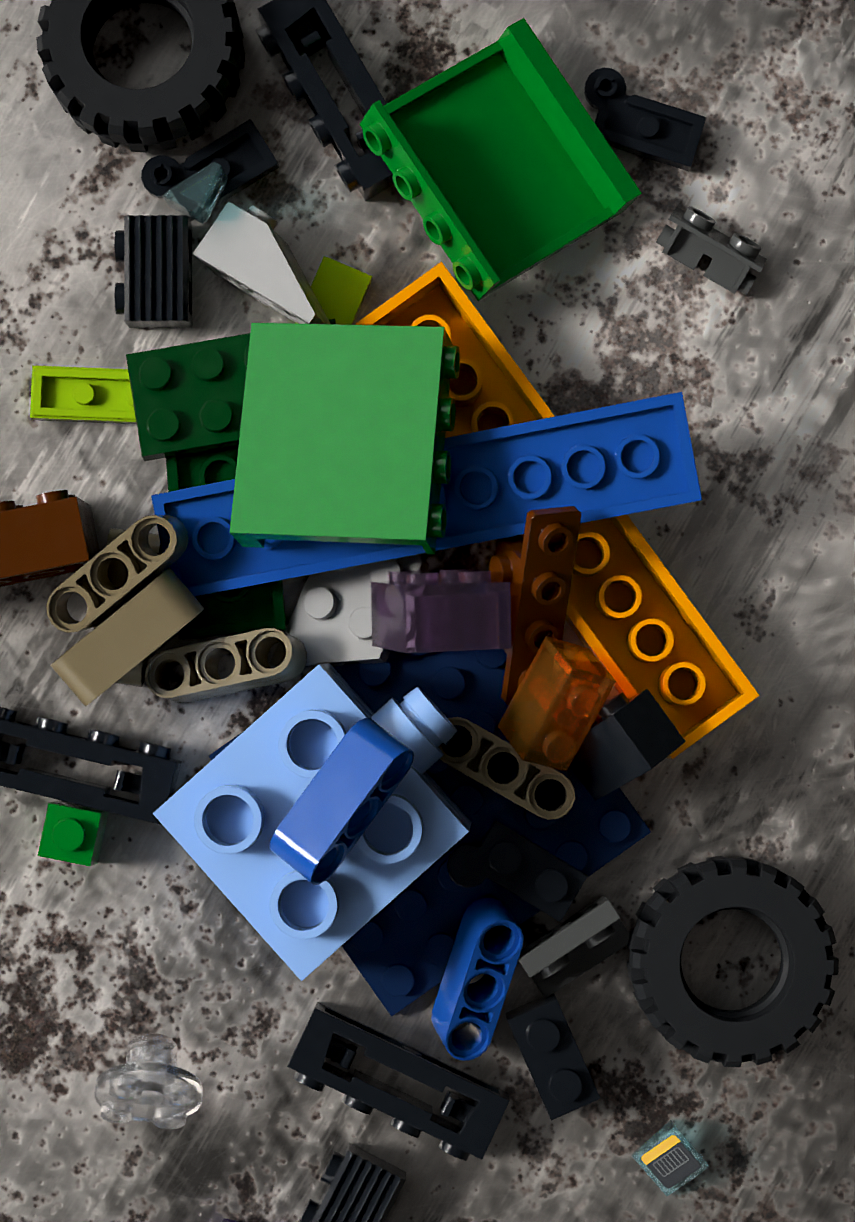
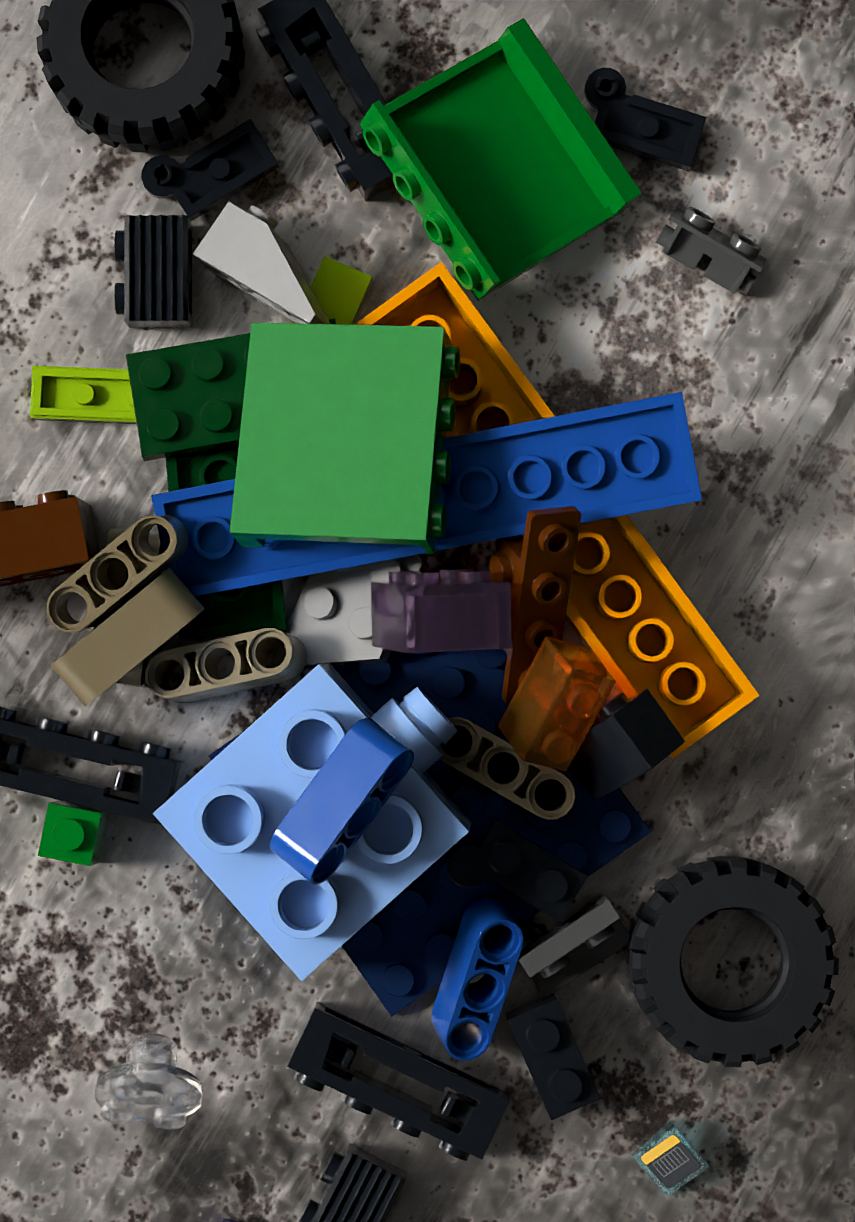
clear light blue slope [163,162,228,224] -> none

